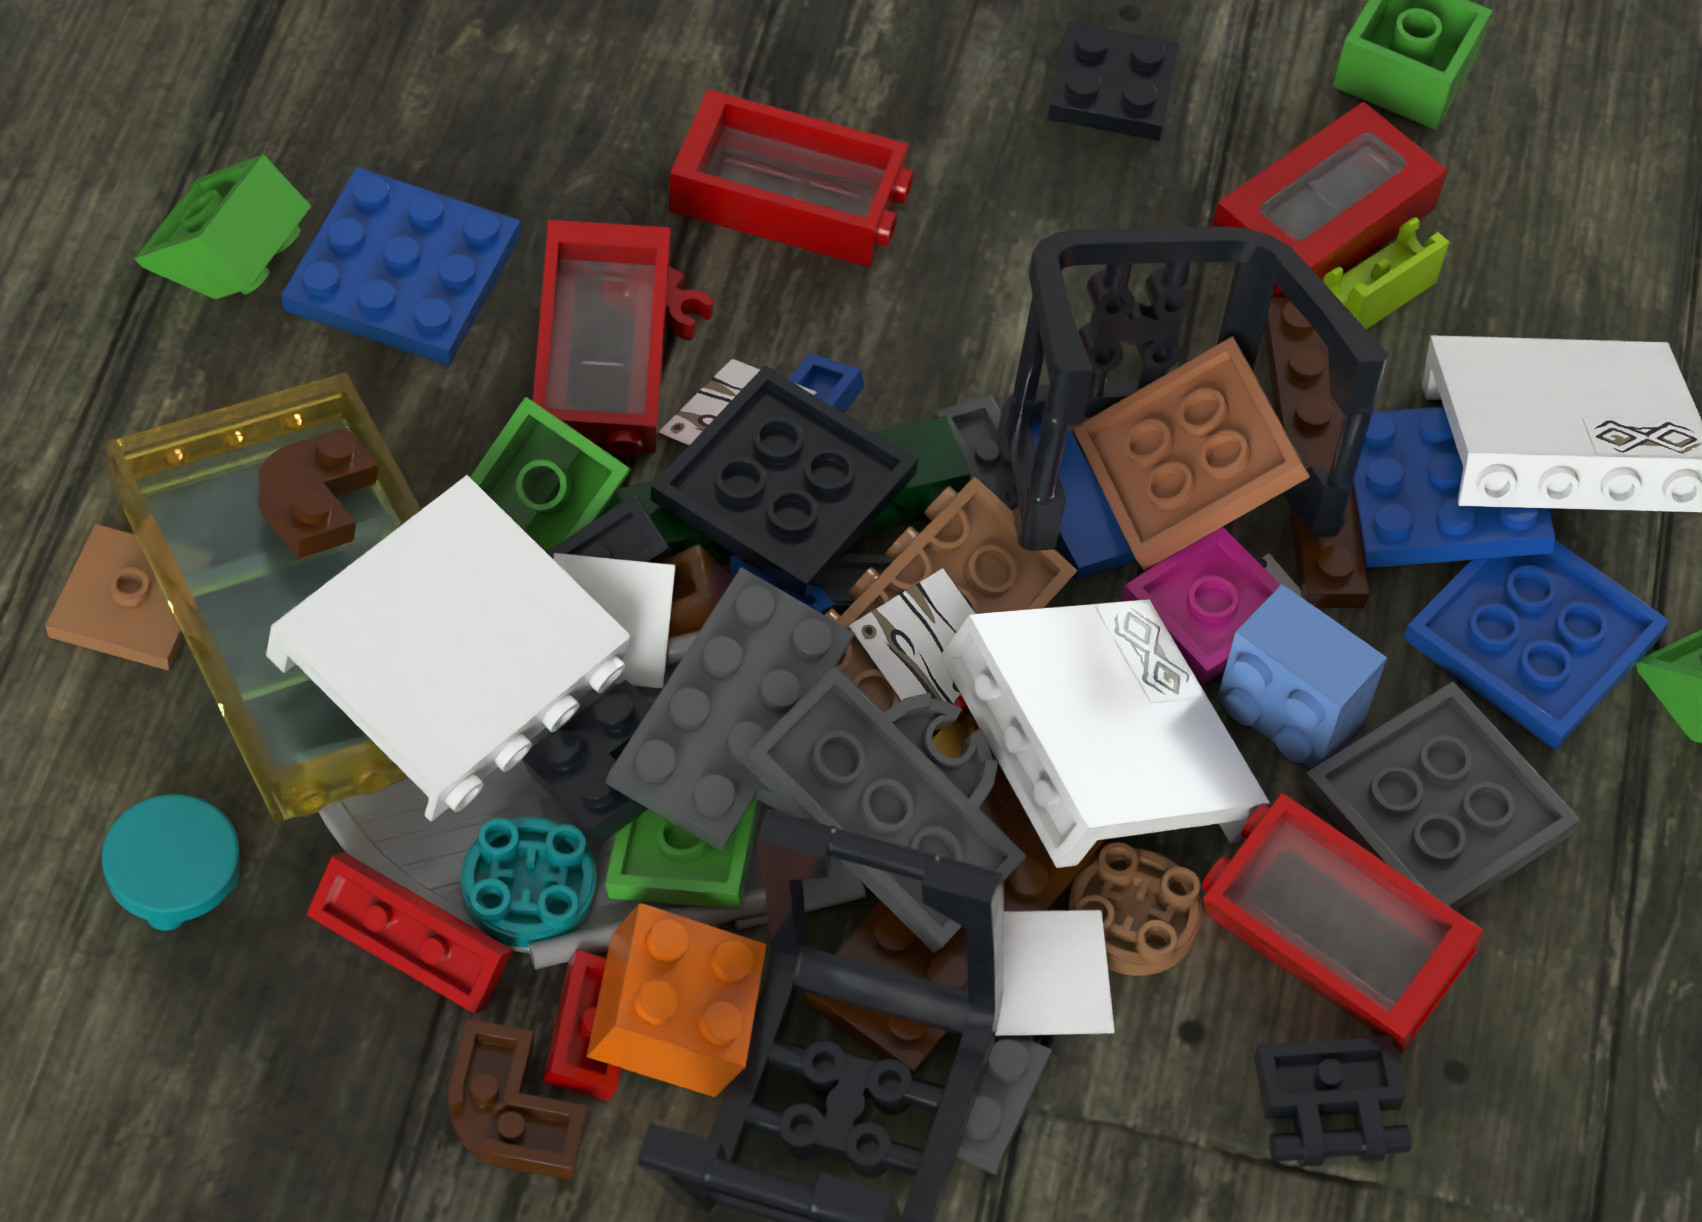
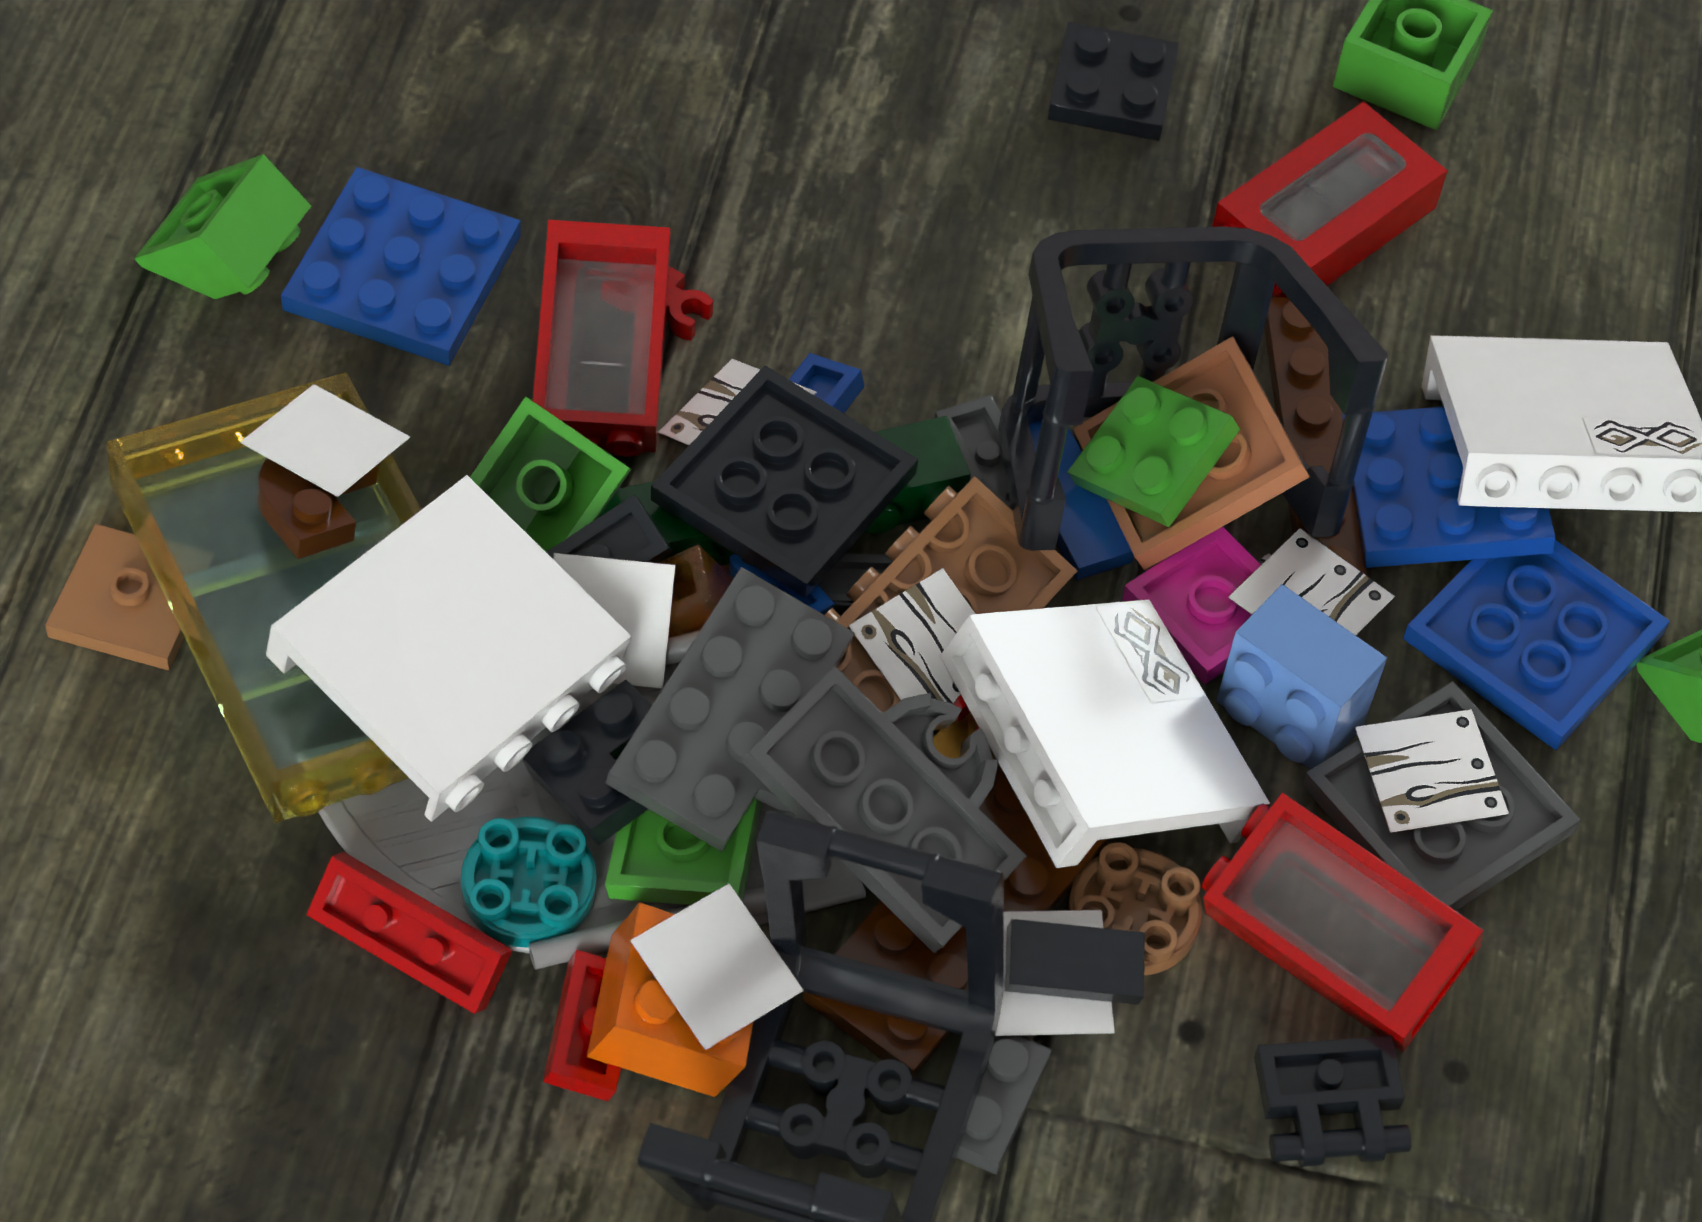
teal tile [102,794,241,931] -> none
reddish brown plate [448,1018,588,1181] -> none
red piece [669,89,914,268] -> none
lime hinge [1323,217,1450,329] -> none
none -> white sticker [240,384,410,497]
none -> white sticker [630,884,804,1050]
none -> black tile [1005,919,1145,1005]
none -> bright green plate [1067,376,1240,527]
none -> white sticker [1229,528,1395,635]
none -> white sticker [1355,709,1509,833]

